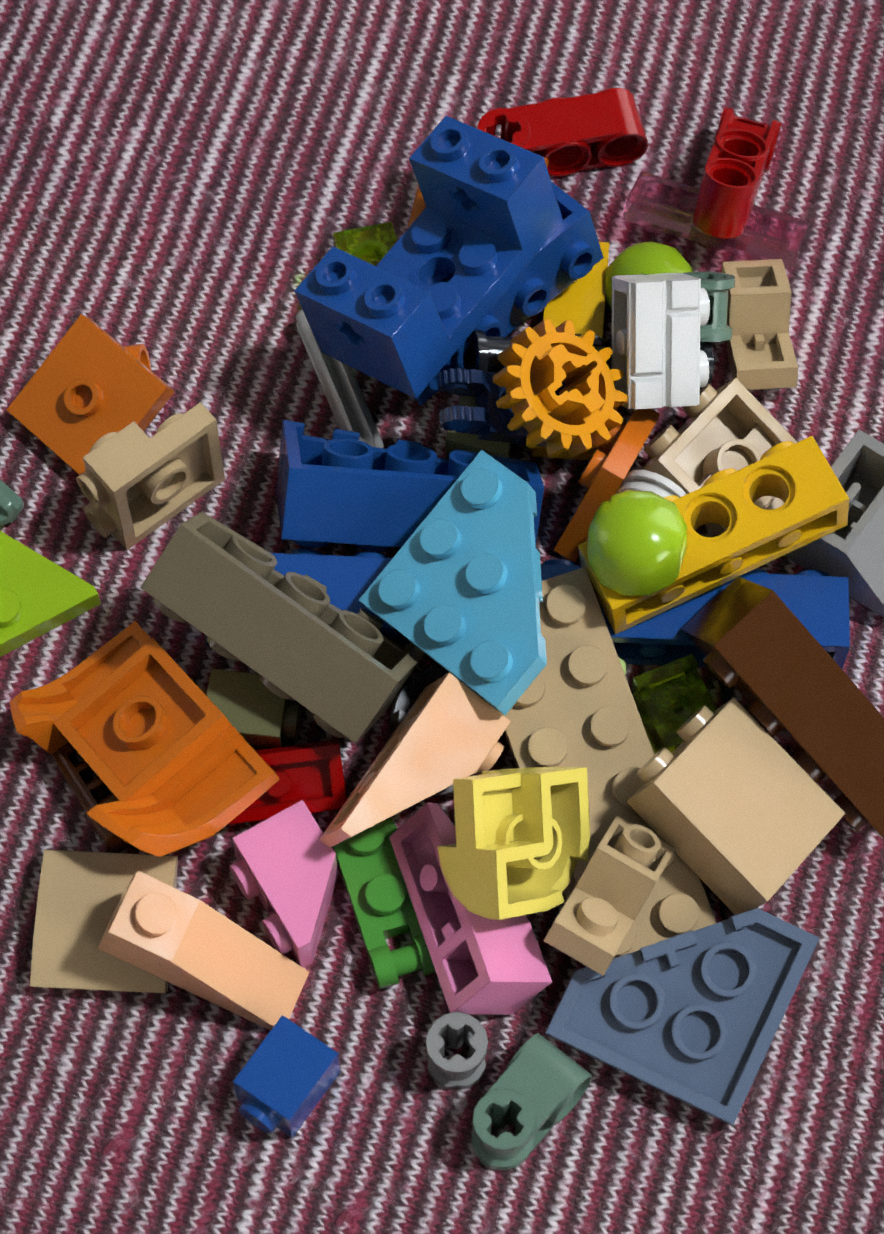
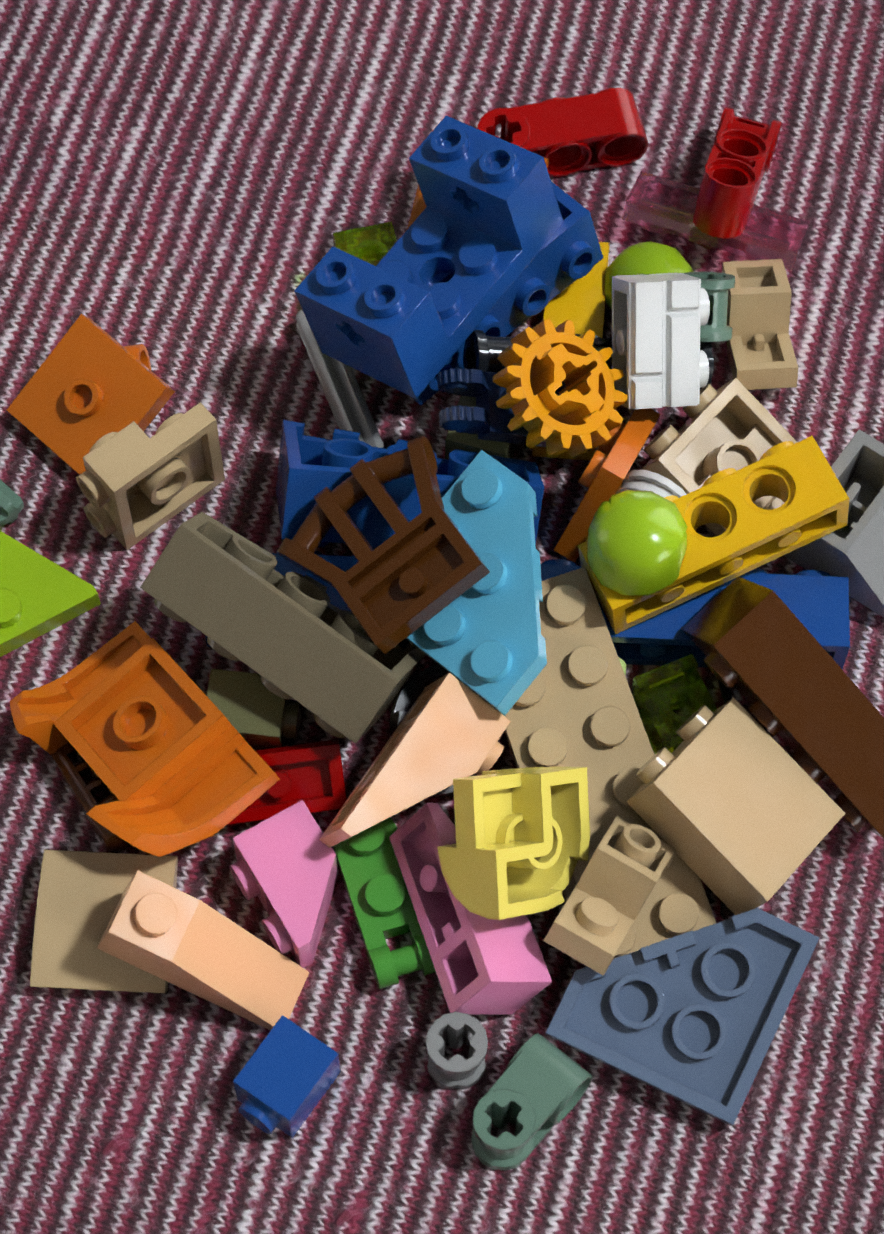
none -> reddish brown plate [276,436,490,654]

